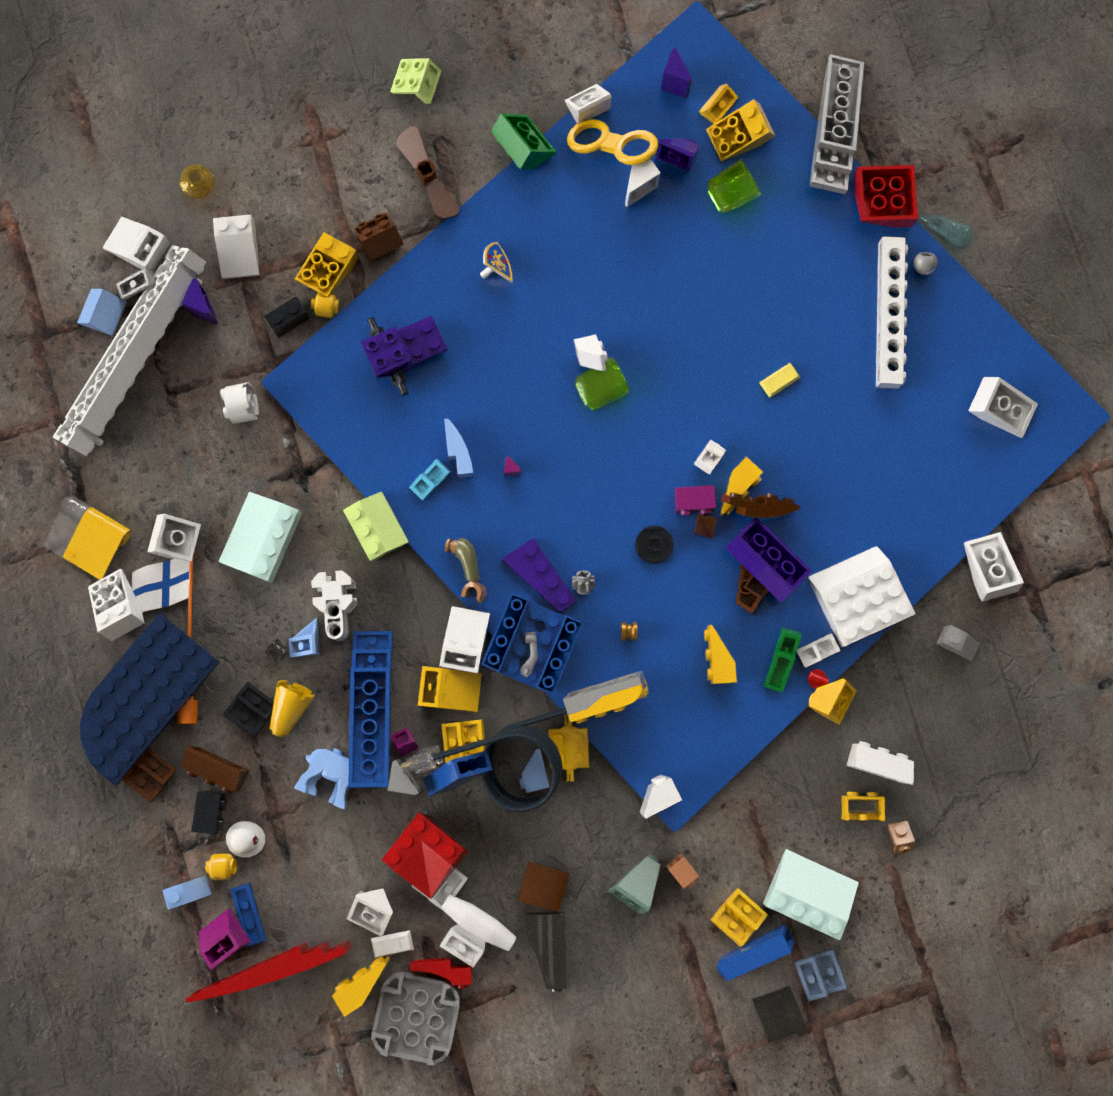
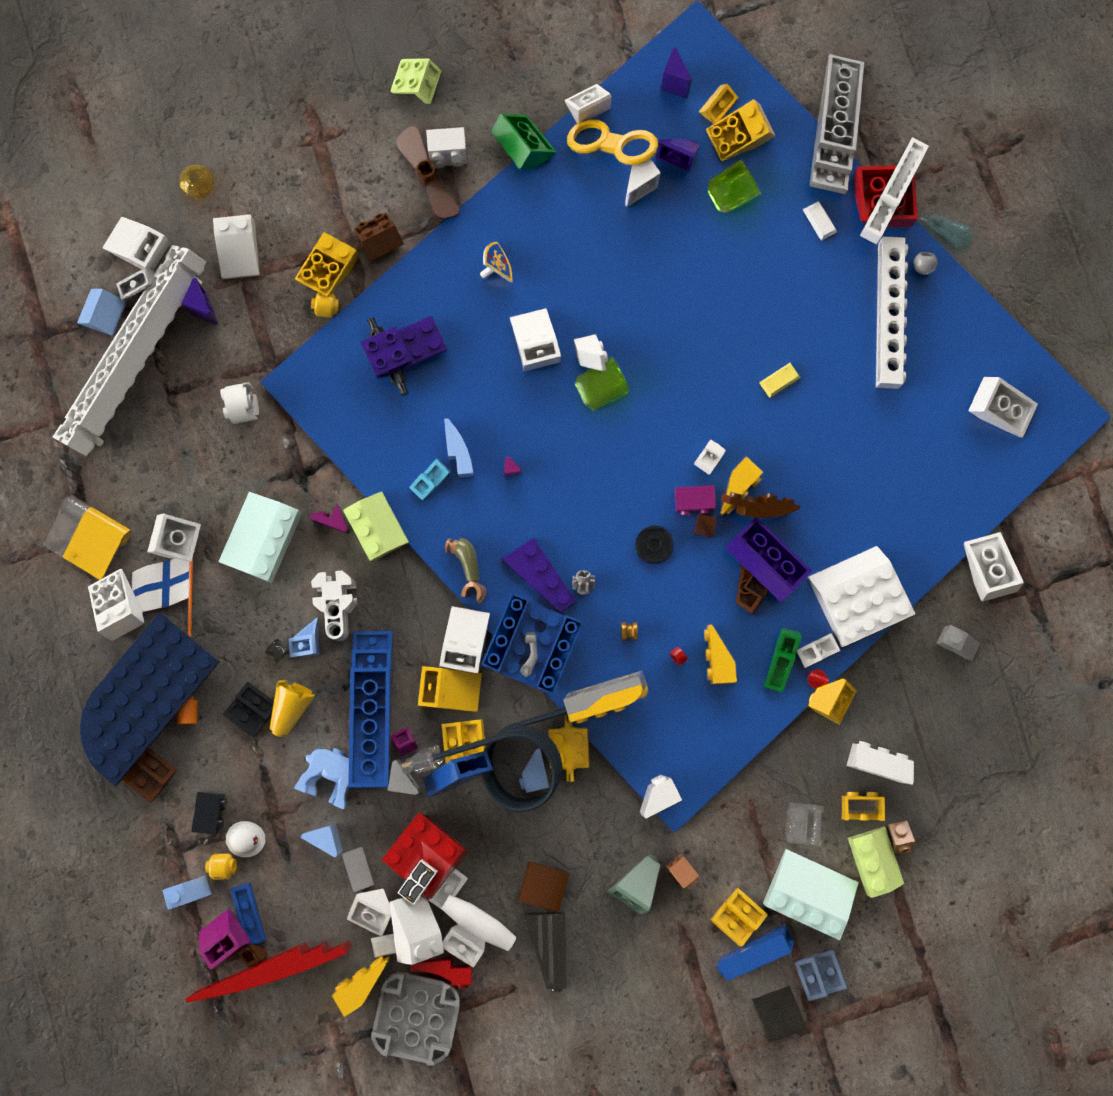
reddish brown slope [181,746,249,794] -> none
black brick [264,296,310,338] -> none
none -> reddish brown slope [237,943,268,968]
none -> light blue slope [300,824,343,857]
none -> magenta slope [310,504,350,534]
none -> light grey slope [342,847,374,892]
none -> white slope [390,893,444,965]
none -> tile [398,859,438,905]
none -> white brick [426,127,467,168]
none -> white slope [510,309,561,371]
none -> red axle [669,647,688,666]
none -> clear plate [785,802,824,846]
none -> white tile [803,201,837,241]
none -> yellowish green slope [848,826,904,898]
none -> white slope [860,137,929,244]

